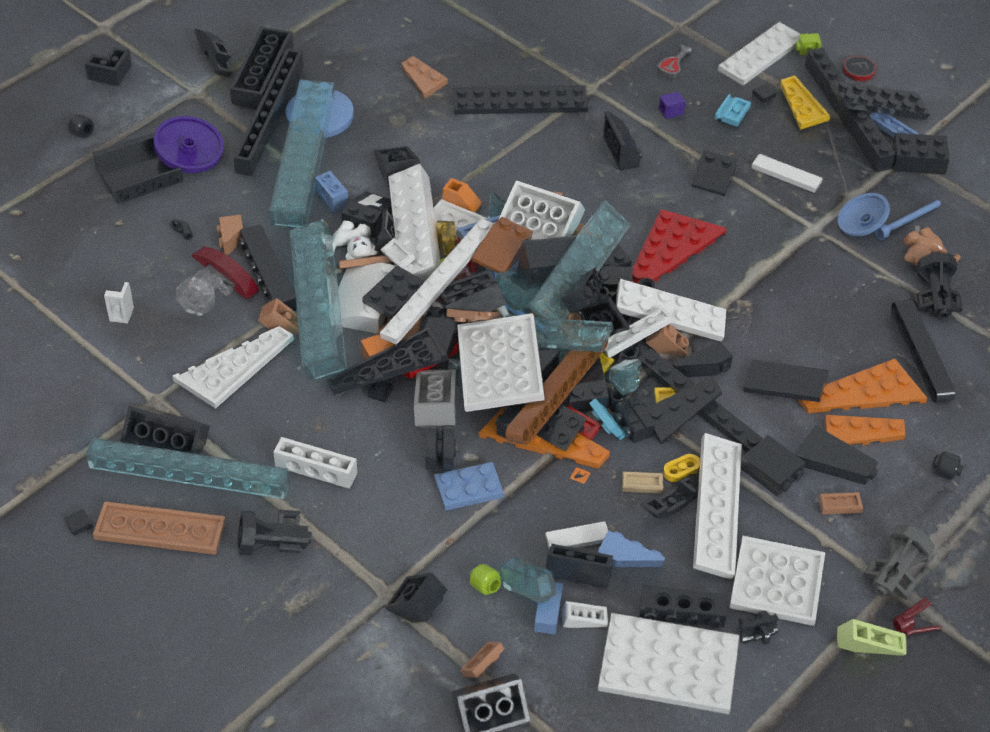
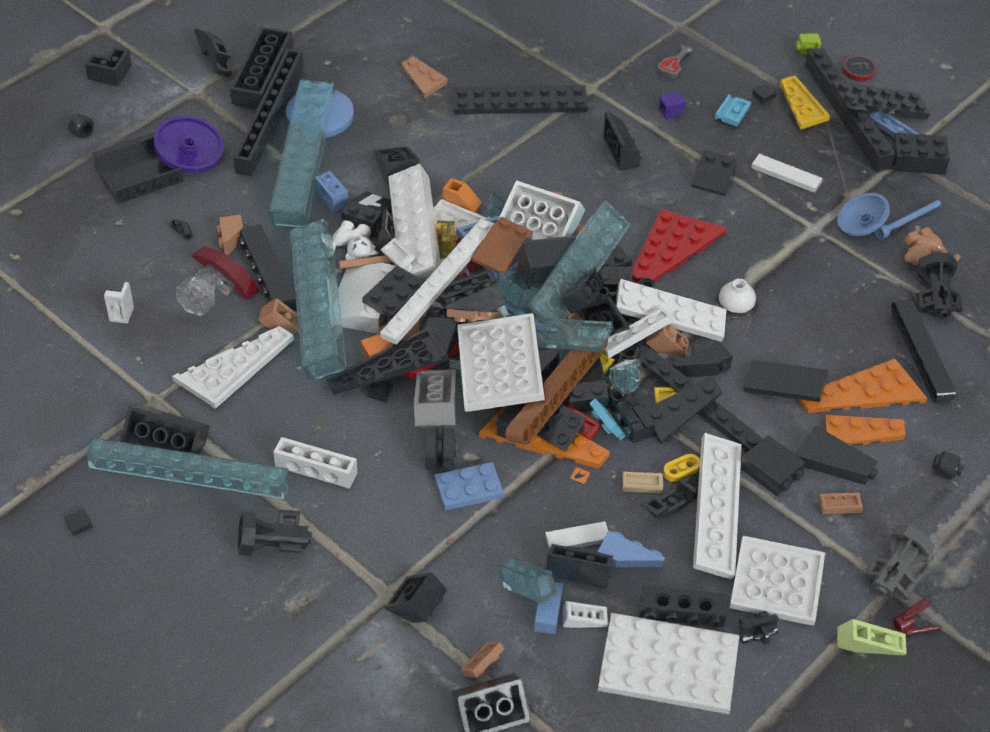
nougat plate [93,501,226,555] -> none
lime head [470,564,501,595] -> none
white plate [718,22,800,85] -> none
none -> white piece [719,279,756,313]

